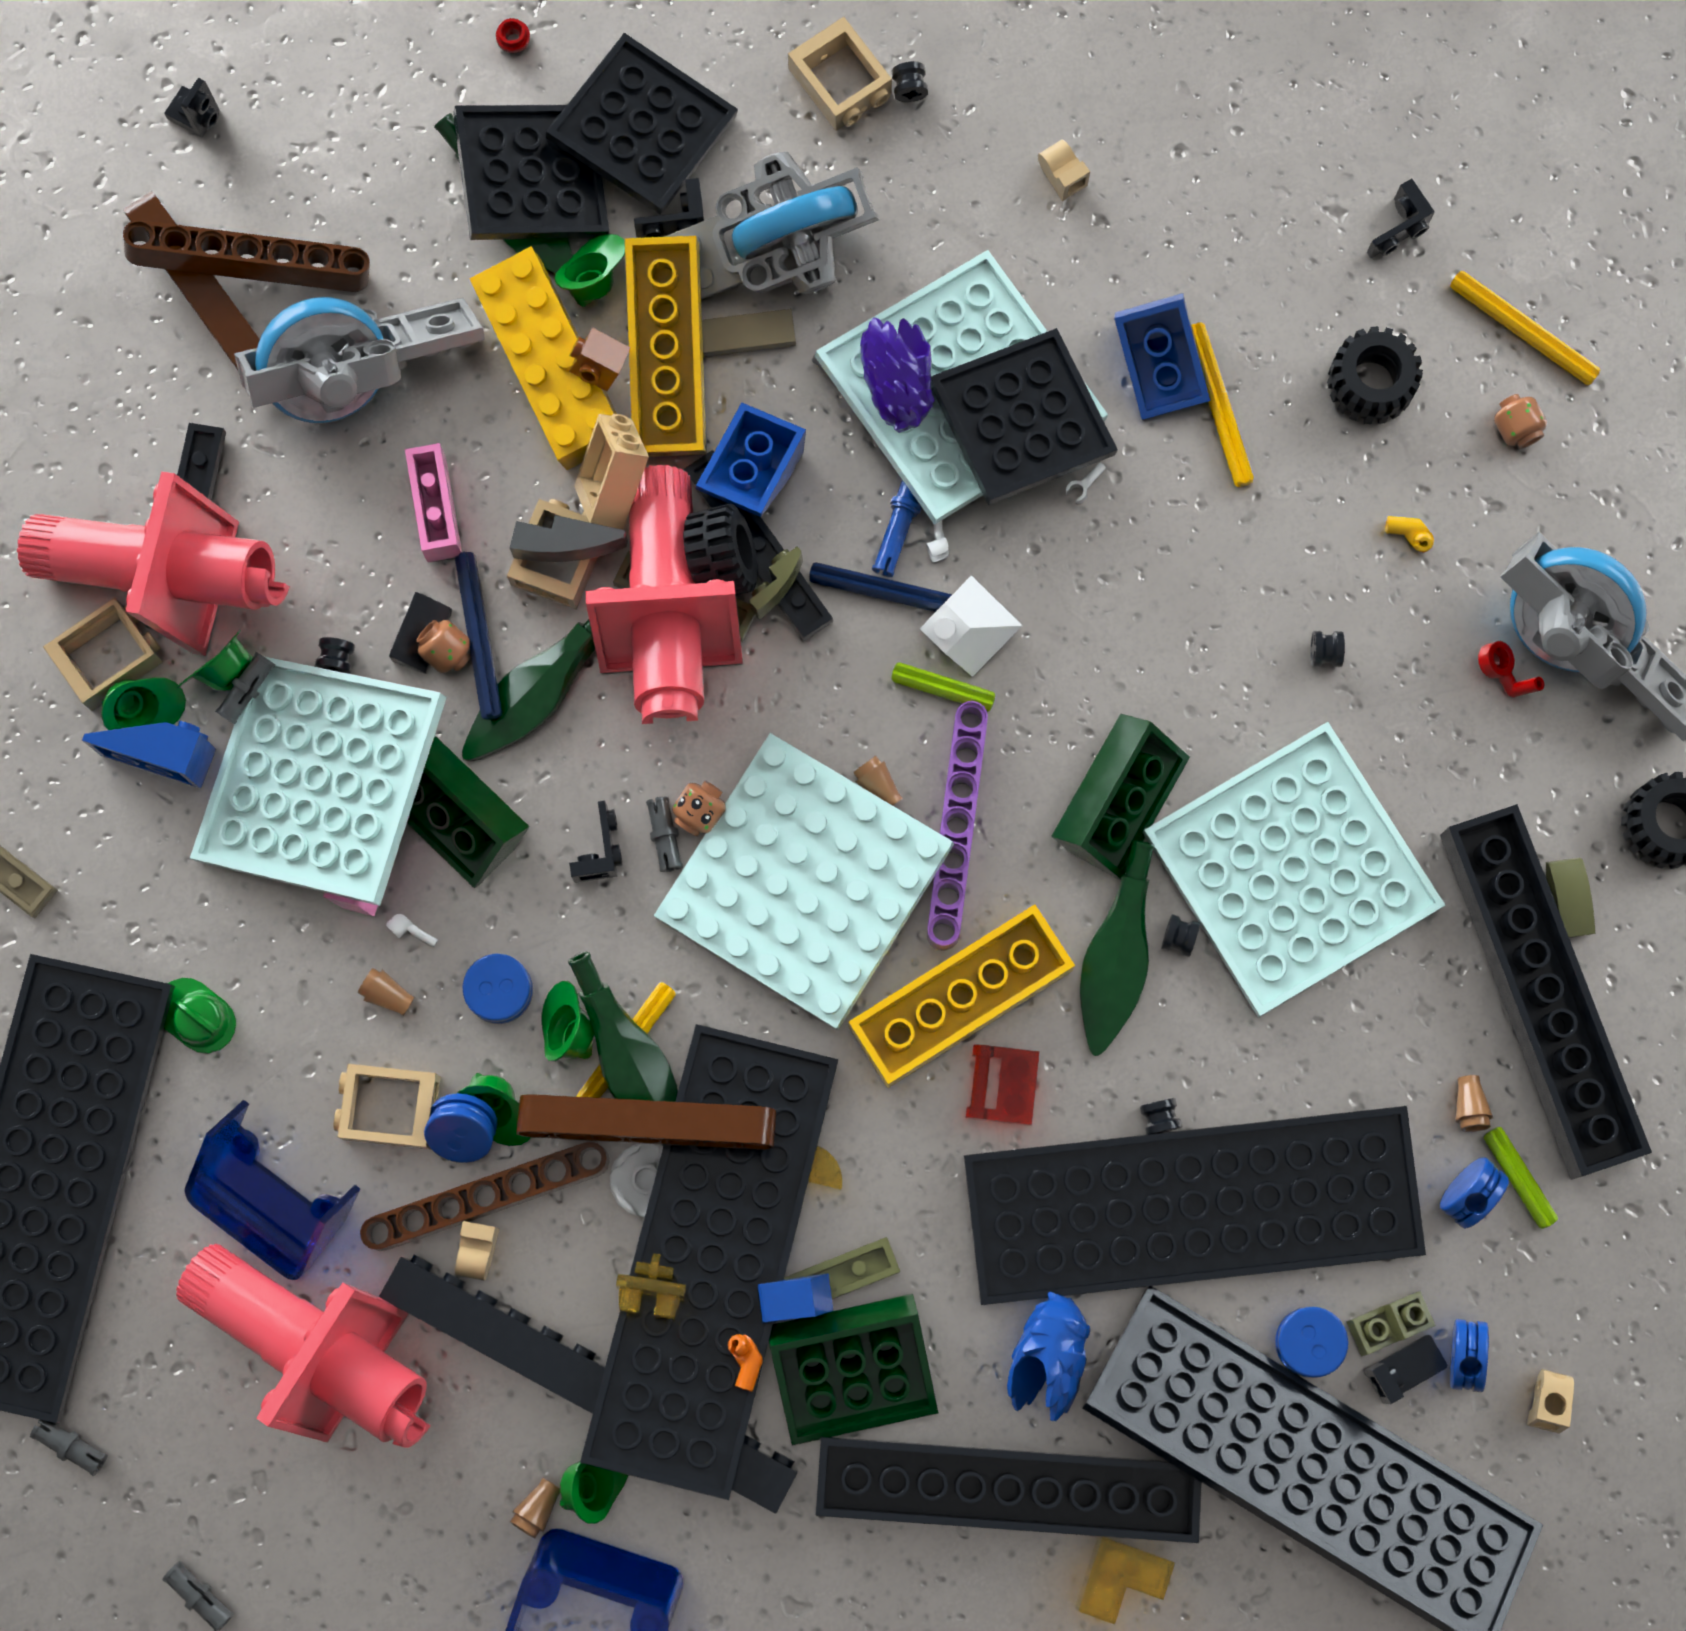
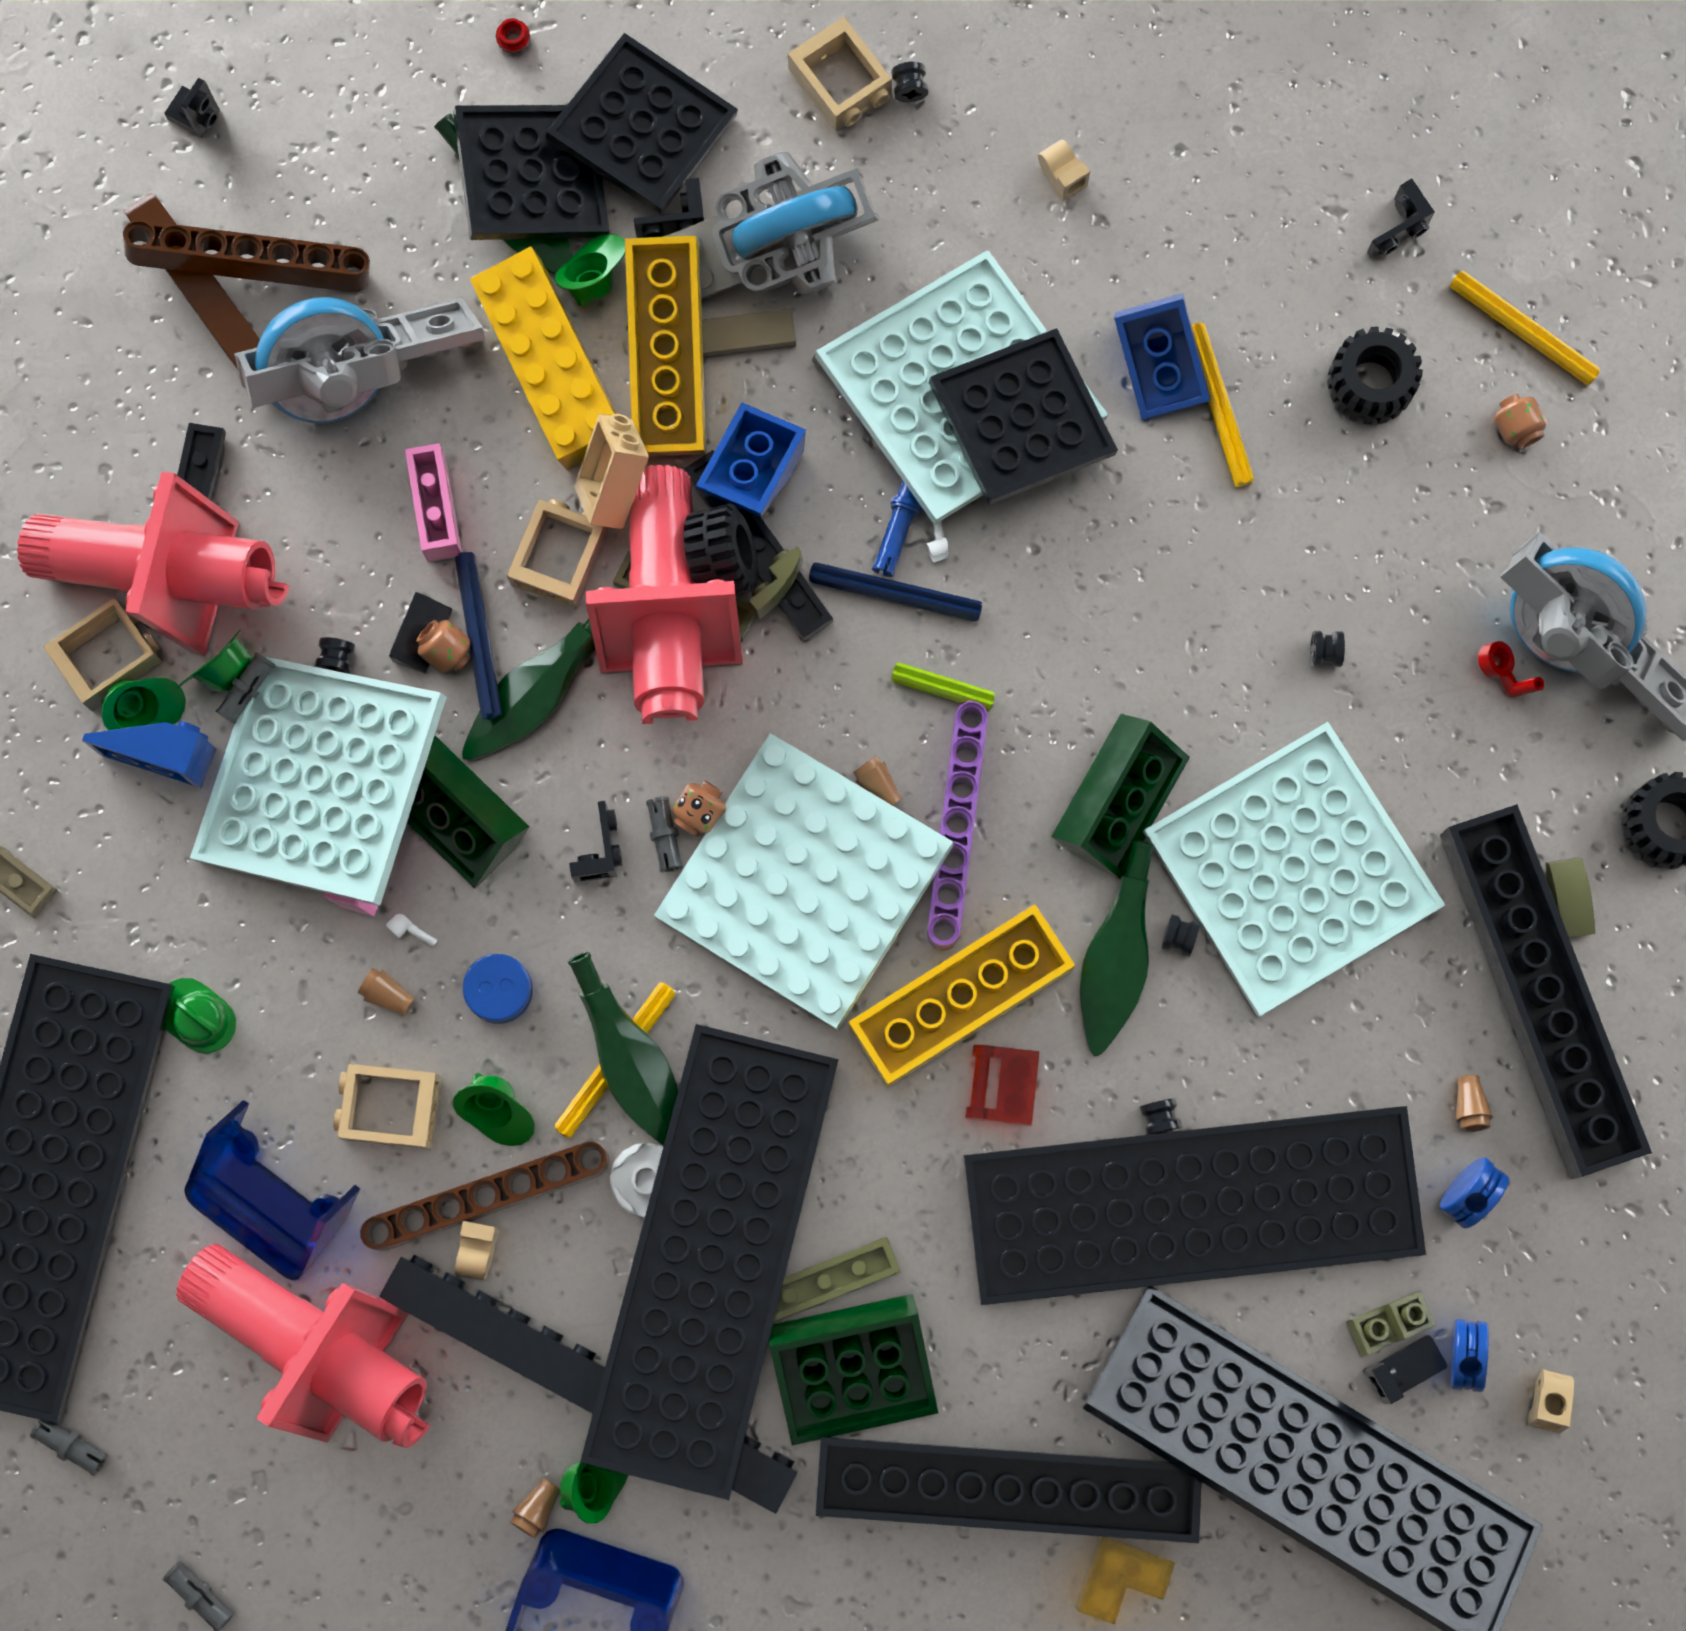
blue head [424,1093,497,1163] -> none
dark grey slope [510,515,628,562] -> none
reddish brown beam [517,1094,776,1150] -> none
green piece [541,981,594,1062] -> none
brick [569,327,631,391] -> none
clear yellow hips [616,1253,686,1319] -> none
orange arm [728,1334,763,1392] -> none
blue slope [758,1273,833,1322] -> none
clear yellow tile [808,1146,842,1190] -> none
dark purple head [860,317,935,433] -> none
white slope [920,575,1023,677] -> none
blue head [1007,1292,1090,1421] -> none
white hand [1066,463,1106,504] -> none
blue head [1275,1307,1348,1378] -> none
yellow arm [1385,516,1434,552] -> none
lime axle [1484,1127,1558,1229] -> none

